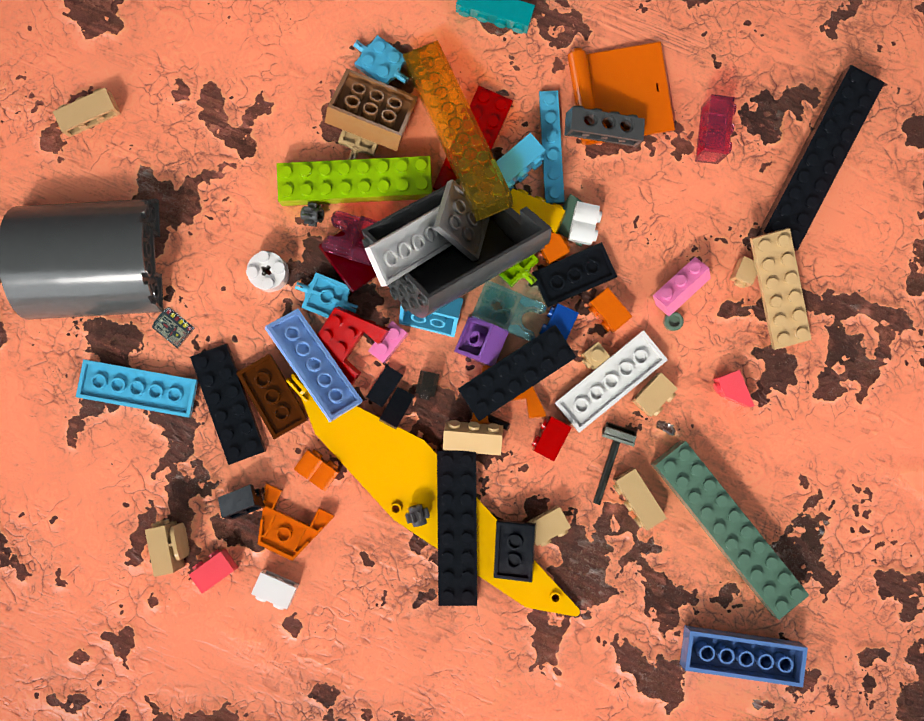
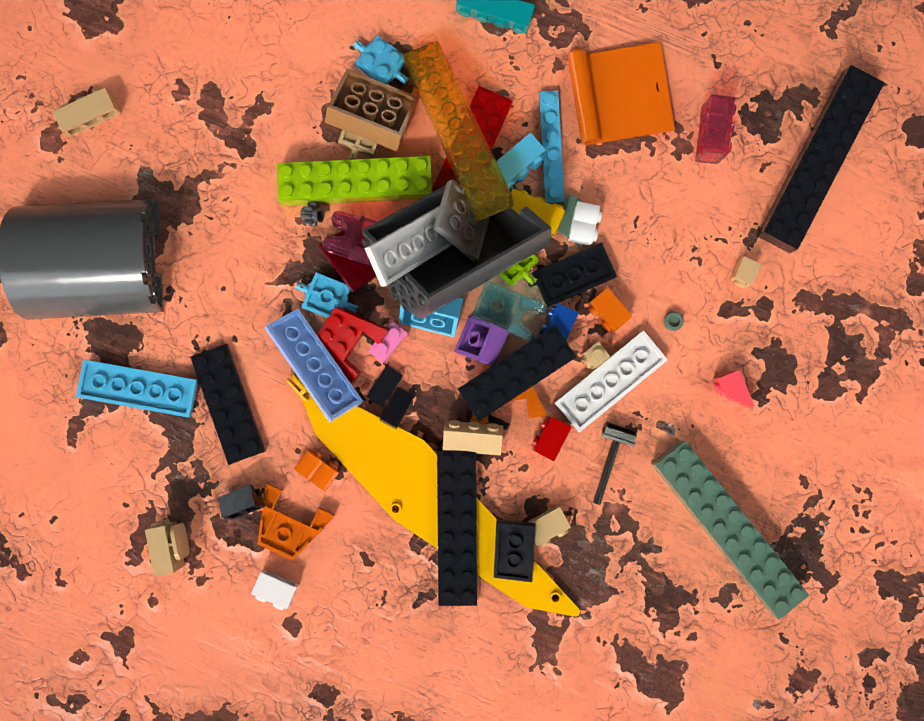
clear light blue piece [152,307,195,349] -> none
coral brick [189,549,239,594] -> none
reddish brown plate [236,354,308,439] -> none
white brick [246,251,289,292] -> none
dark grey gear [405,504,430,527] -> none
clear smoke brick [415,370,440,400] -> none
orange slope [540,233,570,265] -> none
dark grey brick [564,105,645,147] -> none
tan brick [613,467,667,531] -> none
tan brick [631,373,678,417] -> none
bright pink brick [653,257,711,316] -> none
medium blue brick [680,625,808,687] -> none
tan plate [750,228,812,350] -> none

